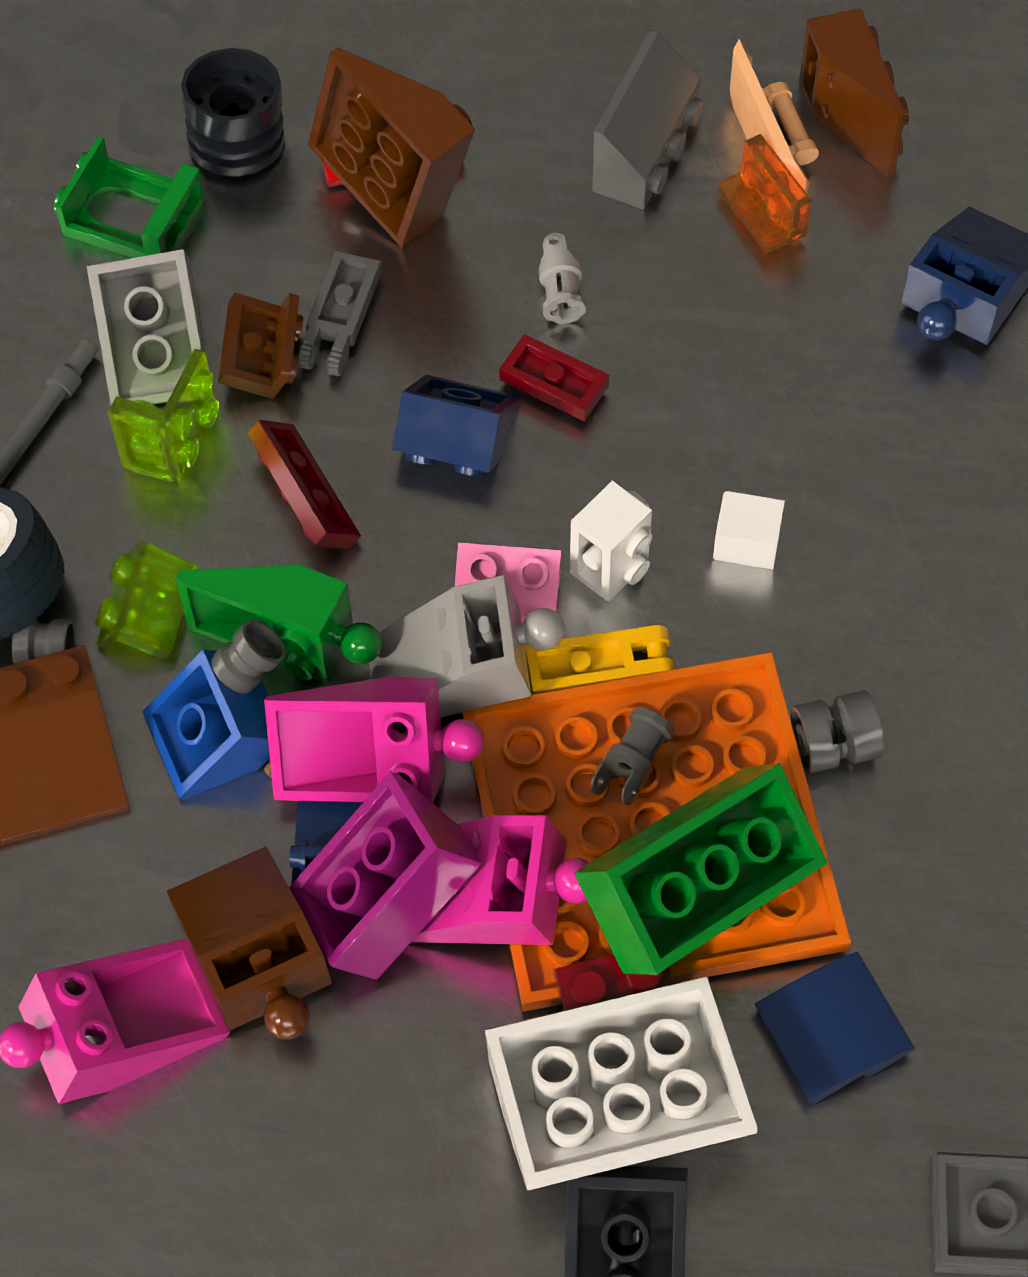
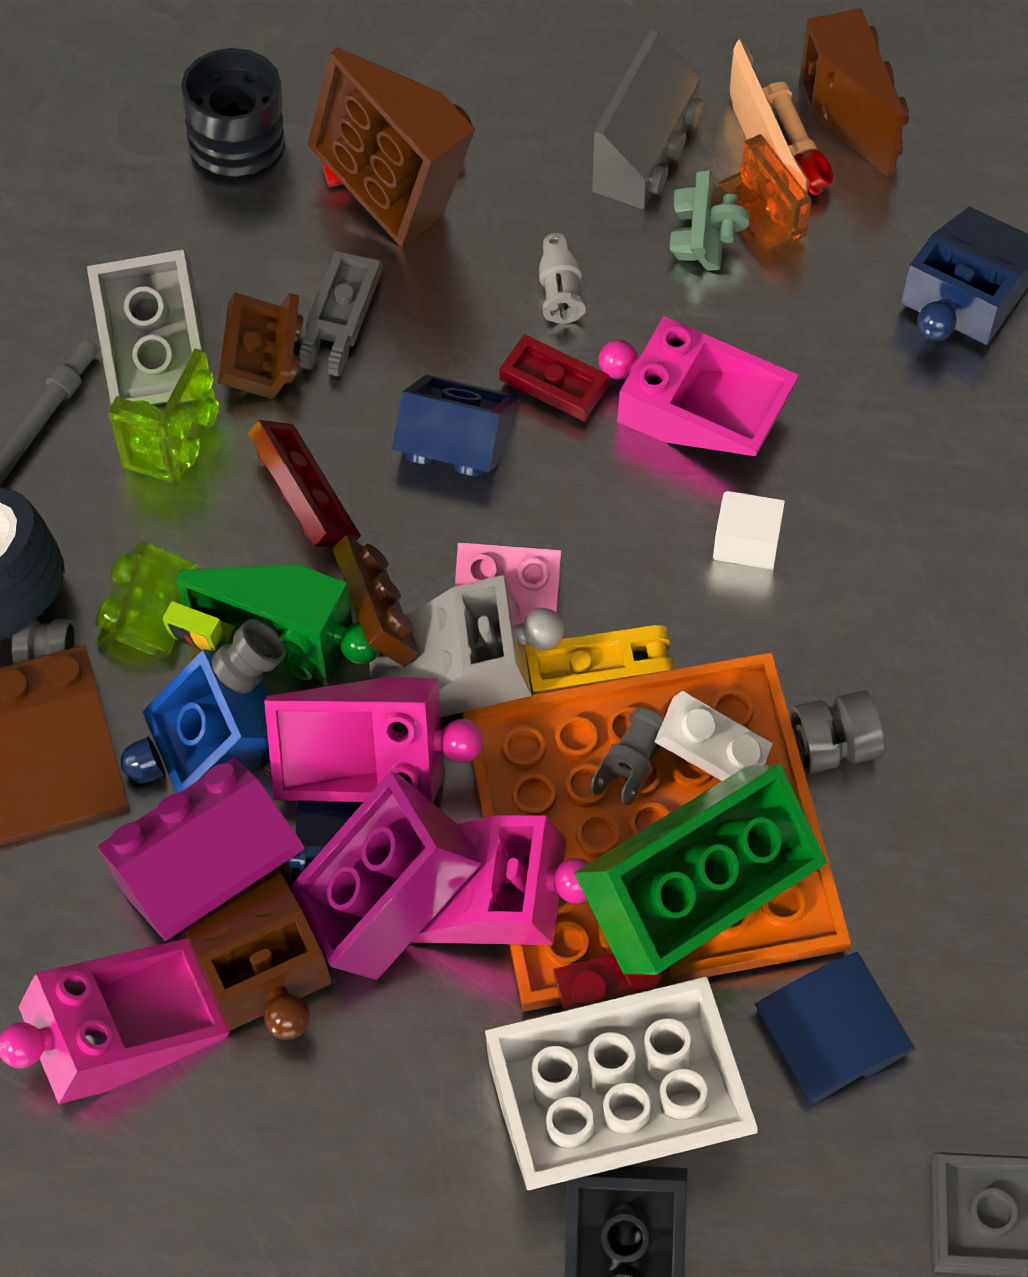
green panel [54,136,205,258] -> none
white brick [570,481,652,603] -> none
none -> magenta slope [97,757,305,941]
none -> dark blue hinge [121,736,165,783]
none -> lime slope [162,601,237,651]
none -> reddish brown plate [332,535,419,668]
none -> dark pink slope [599,316,799,456]
none -> white plate [655,691,773,781]
none -> sand green hips [669,170,750,271]
none -> red plate [795,150,833,196]

